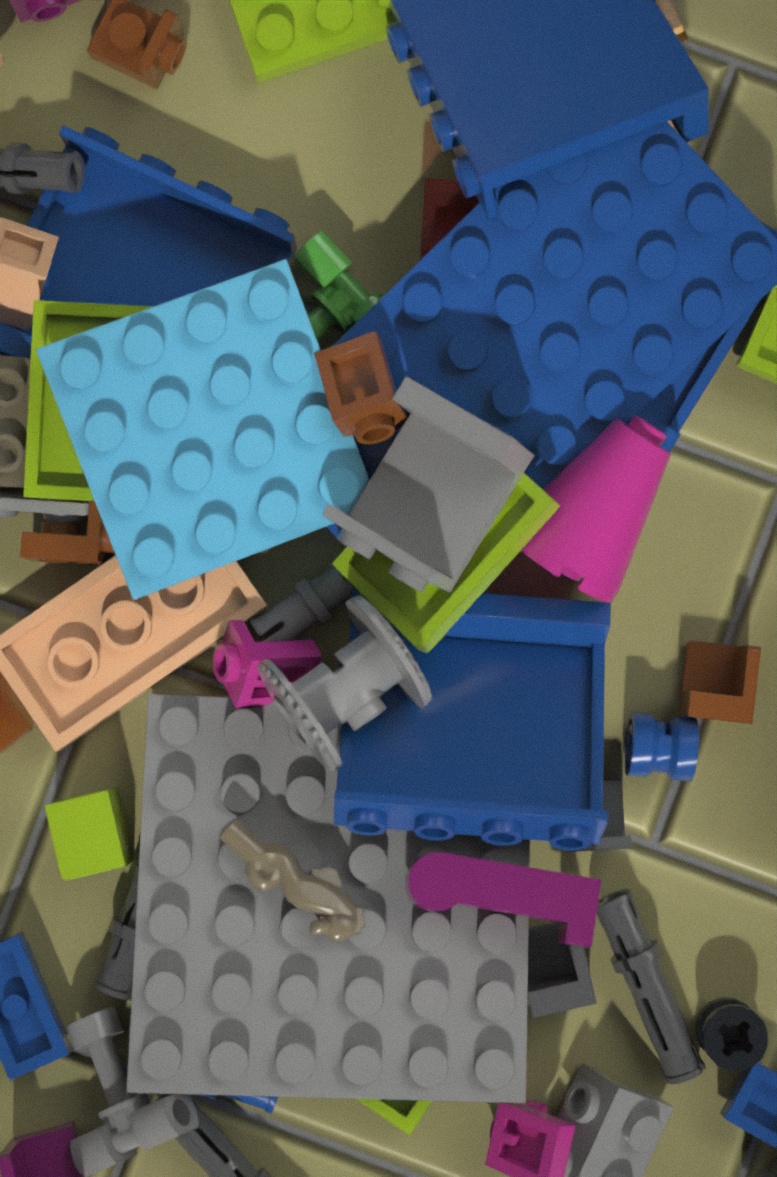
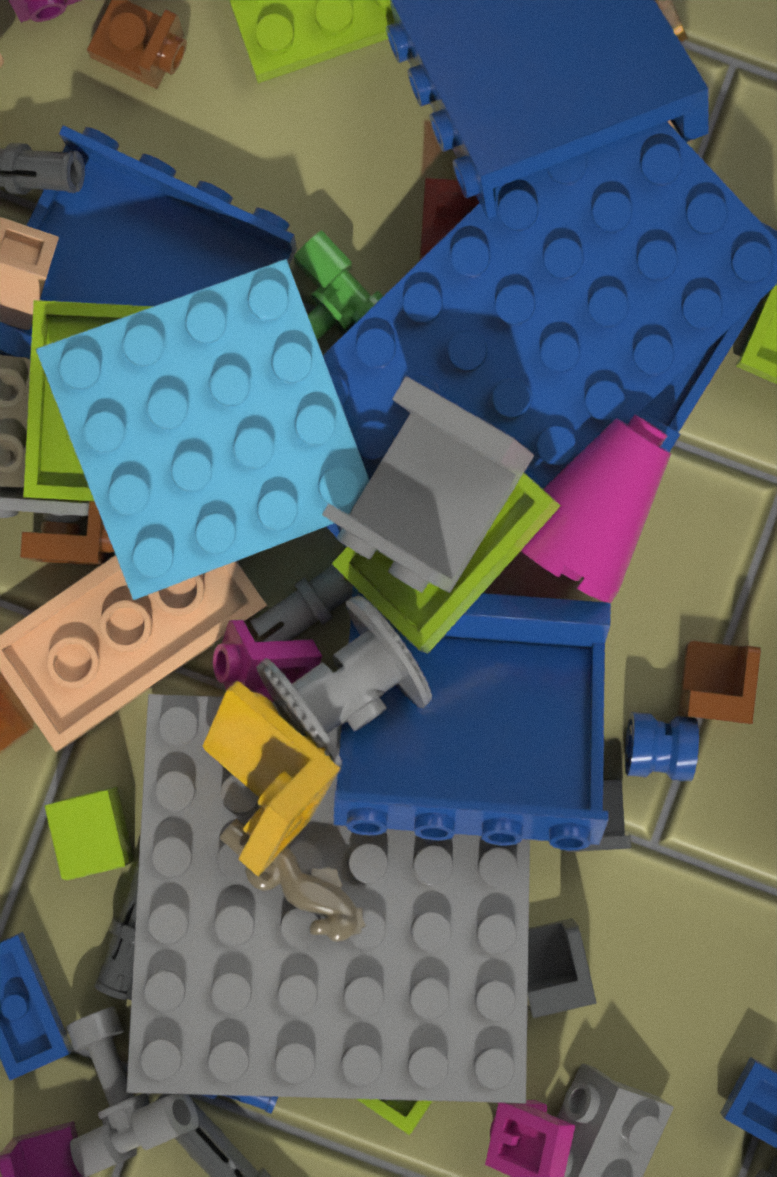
dark orange bracket [314,331,408,444] -> none
magenta leg [405,852,601,947] -> none
dark grey pin [597,889,706,1084] -> none
black wheel [695,997,768,1071] -> none
none -> yellow bracket [203,681,341,876]

